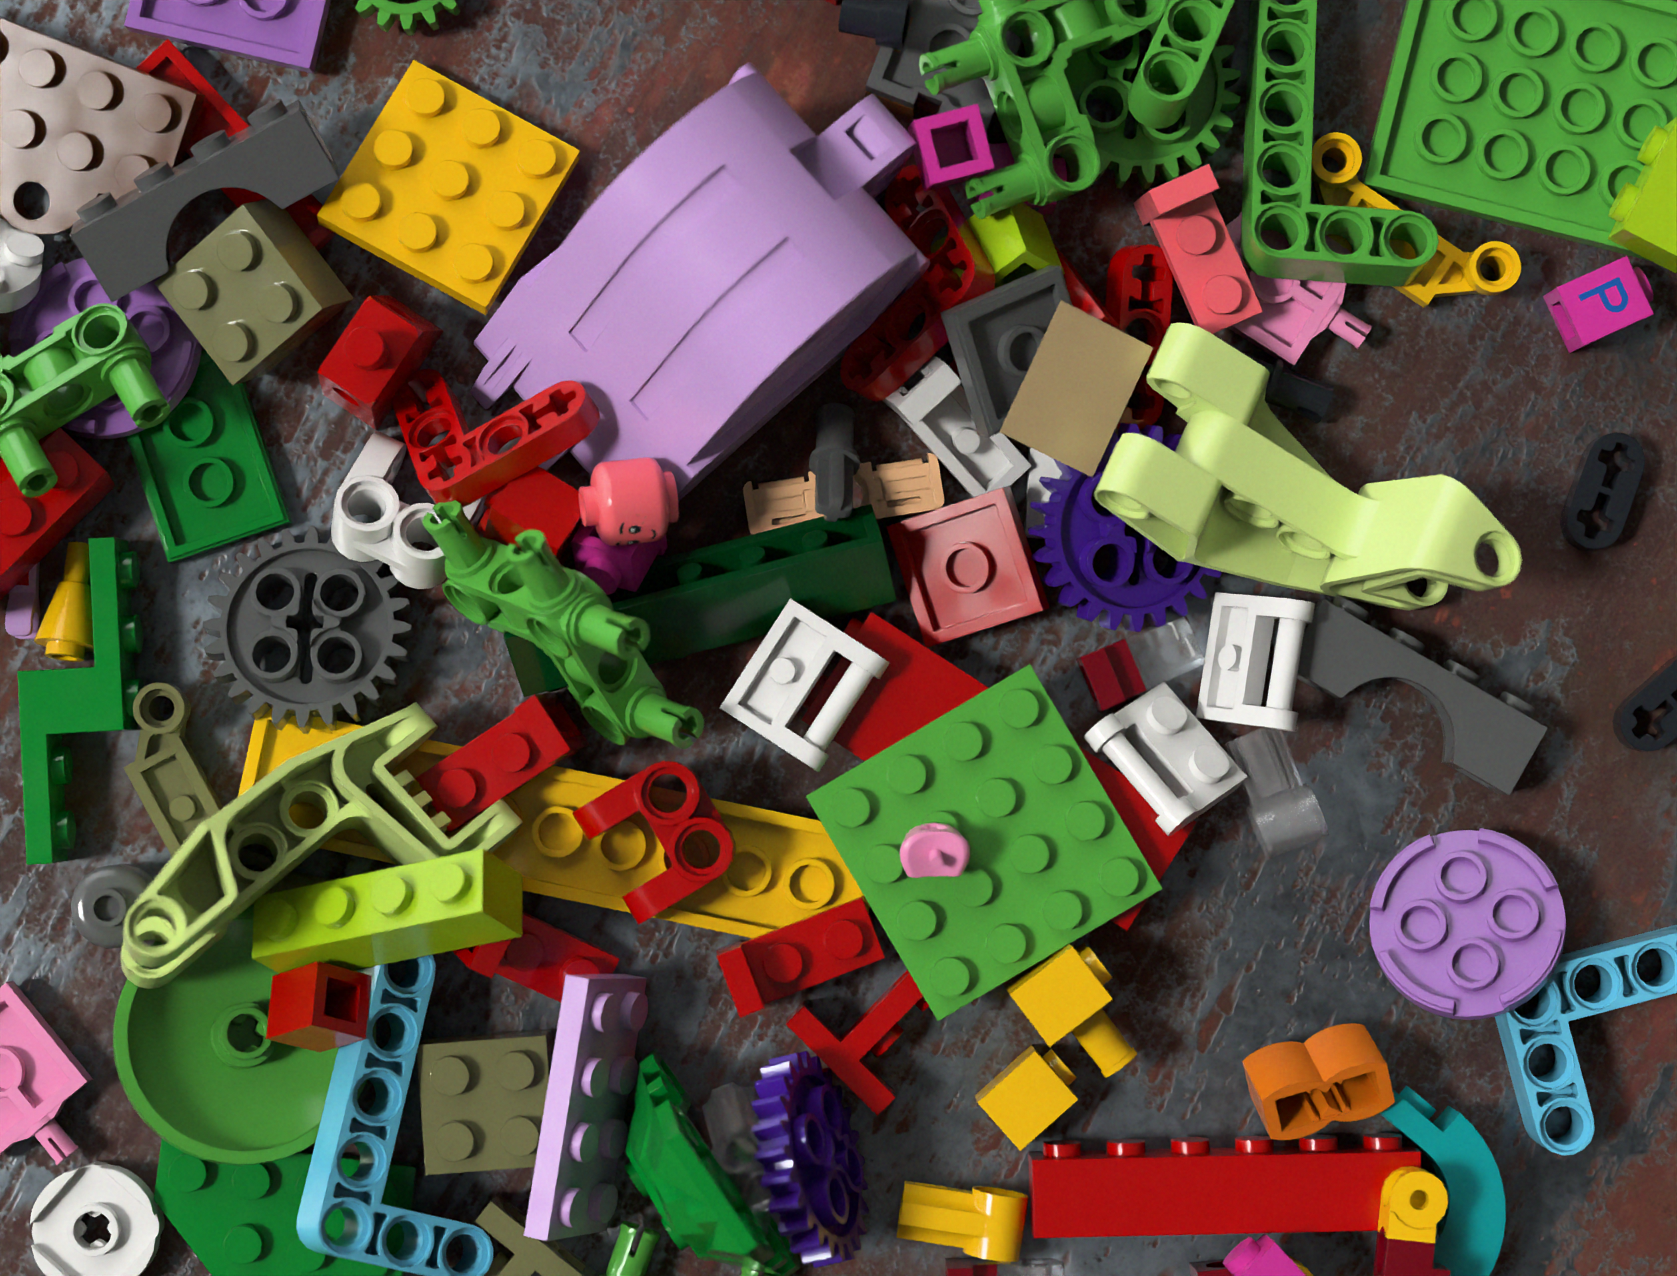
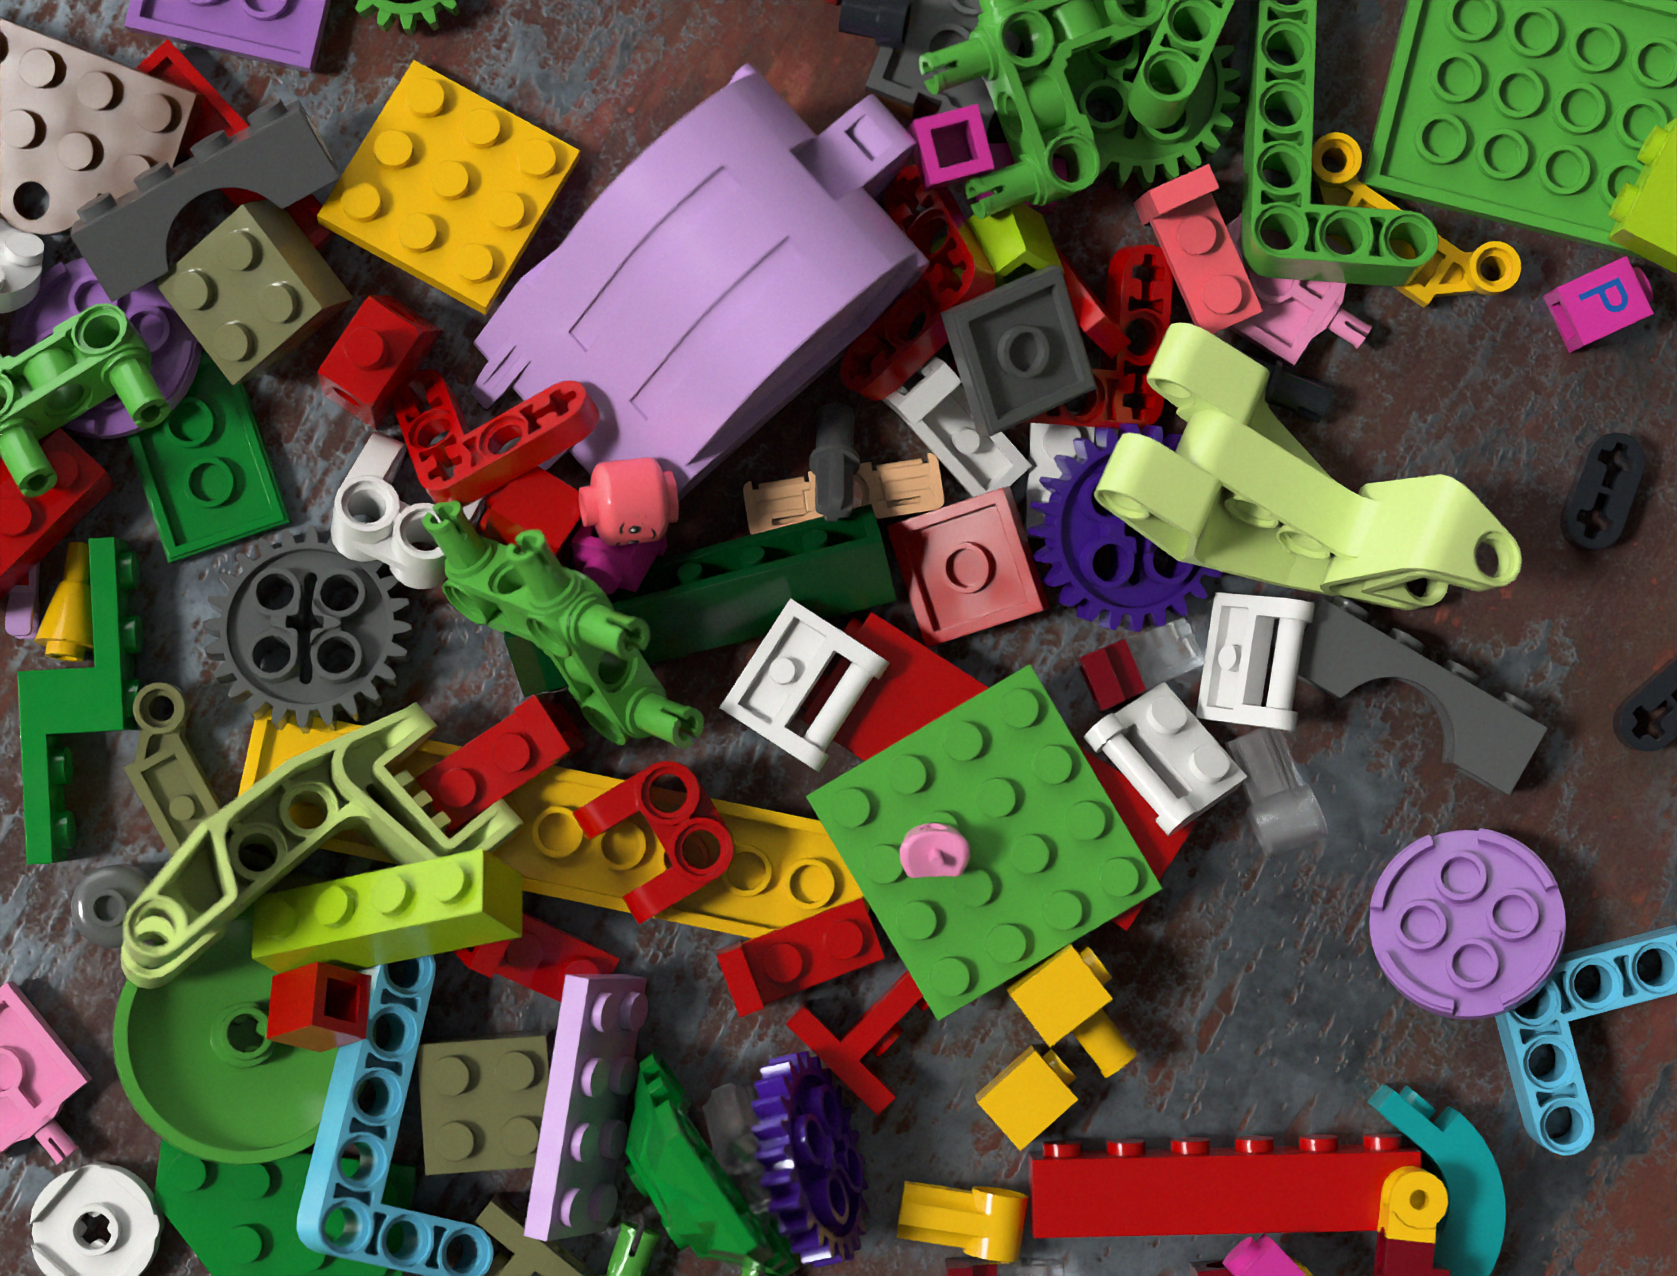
tan sticker [1000,300,1153,477] -> none
orange brick [1242,1023,1395,1140] -> none

